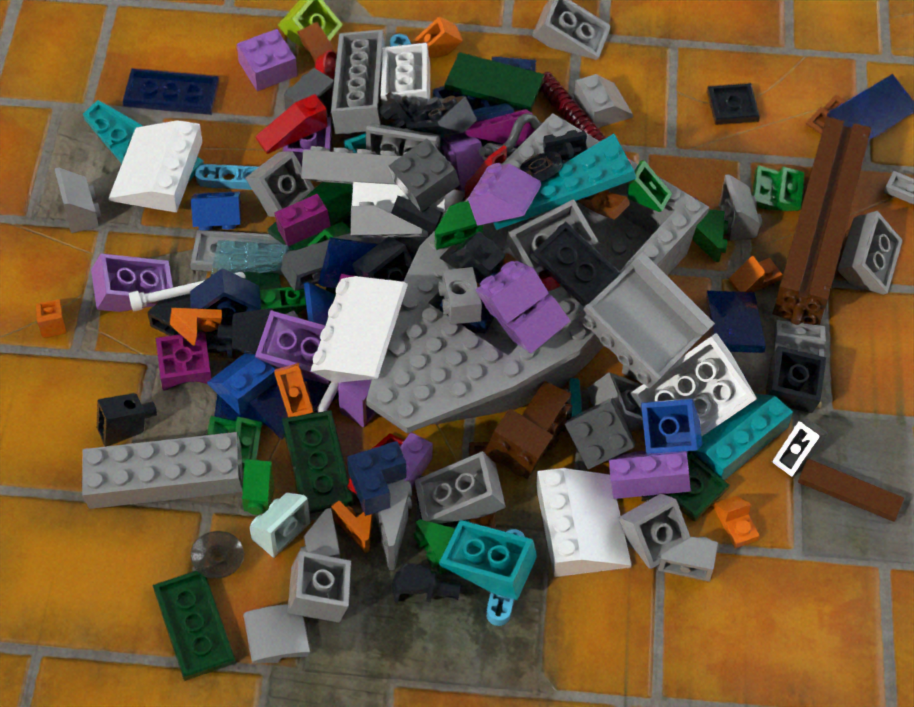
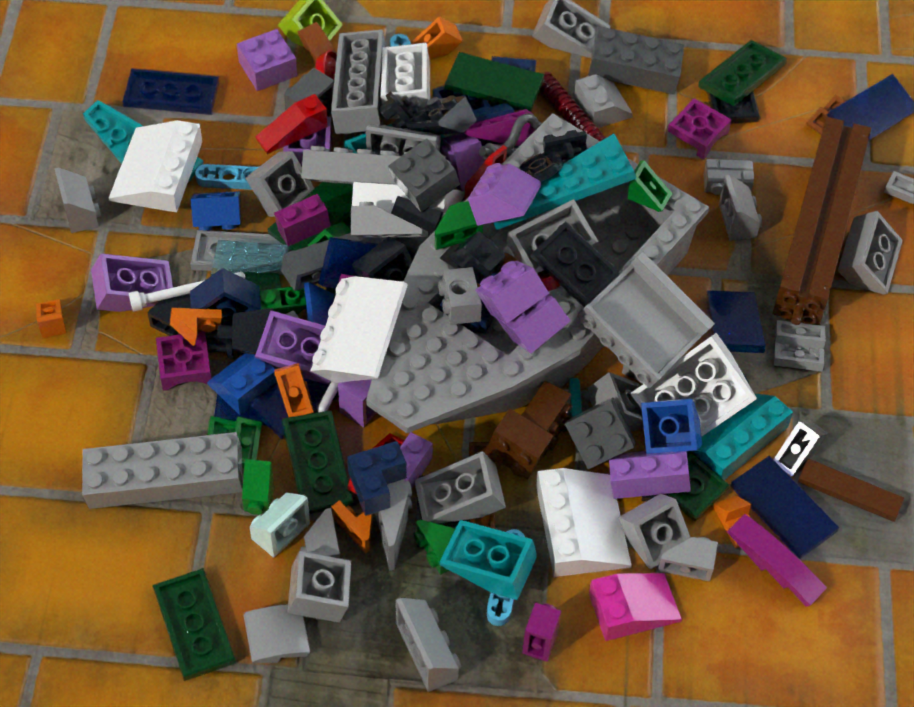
black torso [96,393,157,447] -> none
clear smoke dish [191,531,244,579] -> none
black piece [392,563,461,603] -> none
dark orange slope [577,189,630,220] -> none
green slope [693,209,728,262] -> none
orange slope [729,256,783,298] -> none
green slope [752,165,805,211] -> none
black brick [765,346,827,413] -> none
none -> light grey slope [396,598,461,692]
none -> magenta brick [522,602,561,662]
none -> dark grey brick [588,26,684,94]
none -> dark pink slope [589,573,682,641]
none -> magenta piece [668,98,731,160]
none -> dark green tile [698,40,787,106]
none -> light grey brick [704,159,754,195]
none -> magenta slope [727,514,827,607]
none -> clear blue tile [730,456,839,559]

